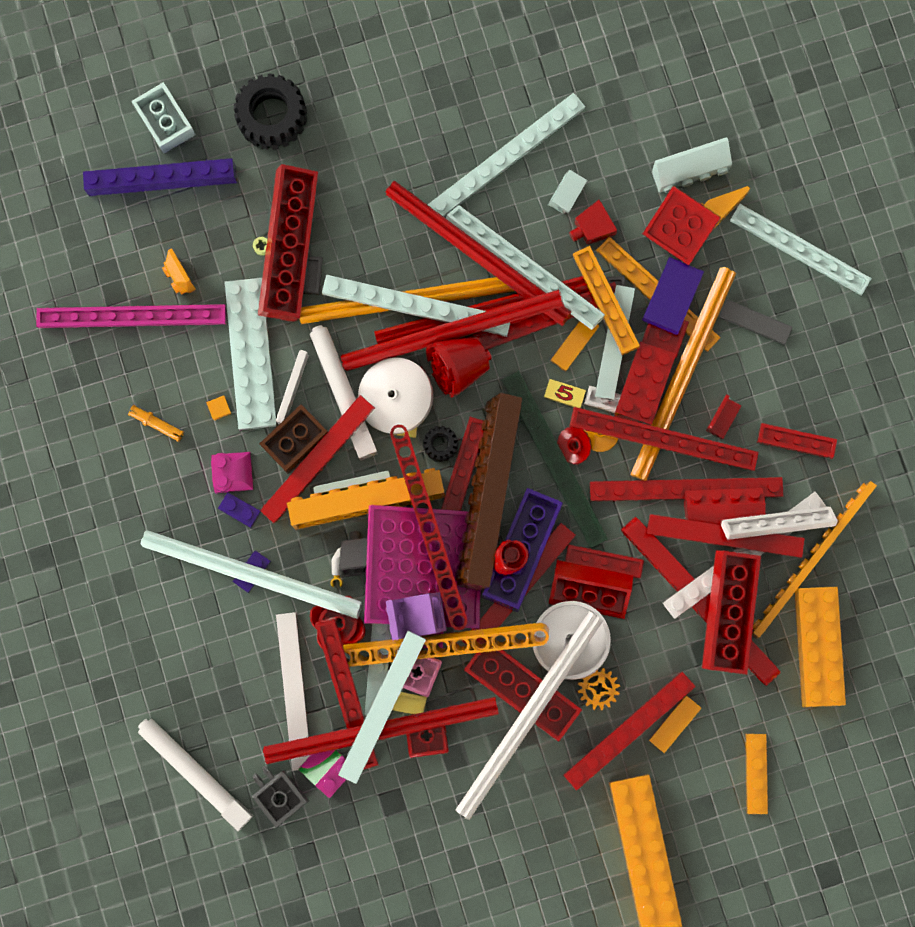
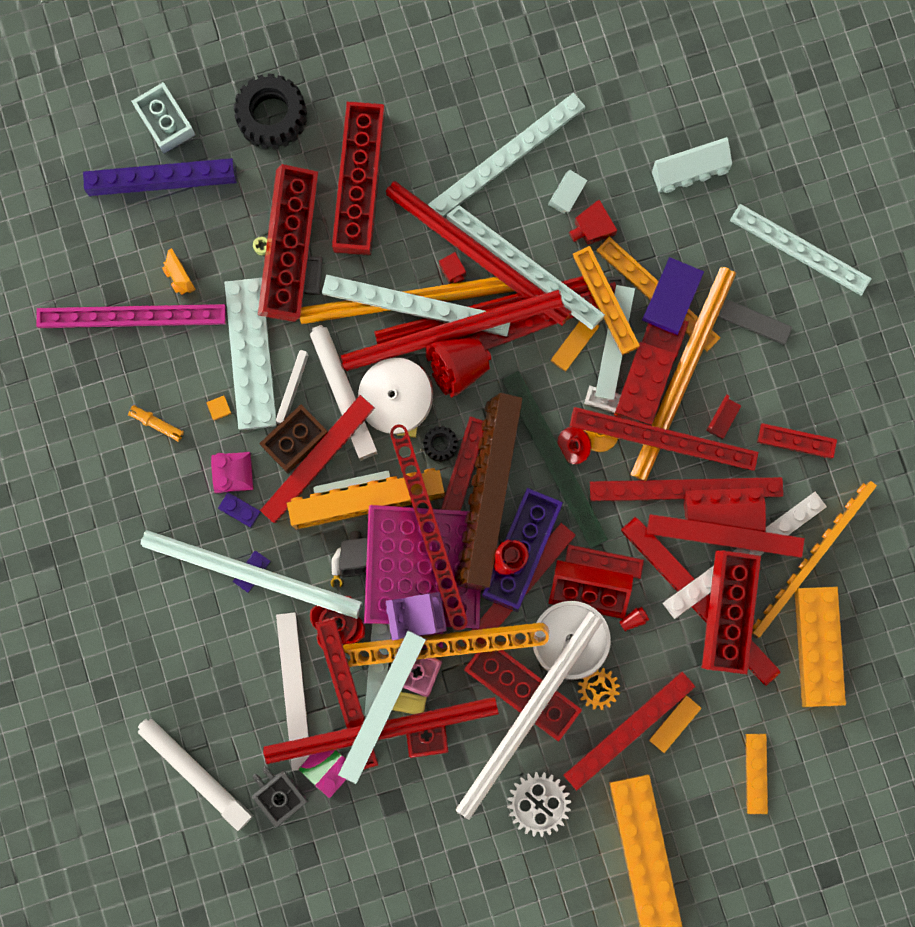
light yellow tile [544,379,586,408] -> none
red plate [642,186,721,265] -> none
light orange slope [701,186,750,230] -> none
white plate [721,507,838,540] -> none
none -> red brick [332,101,385,256]
none -> red brick [439,252,466,284]
none -> white gear [507,772,571,837]
none -> red cone [619,606,650,632]

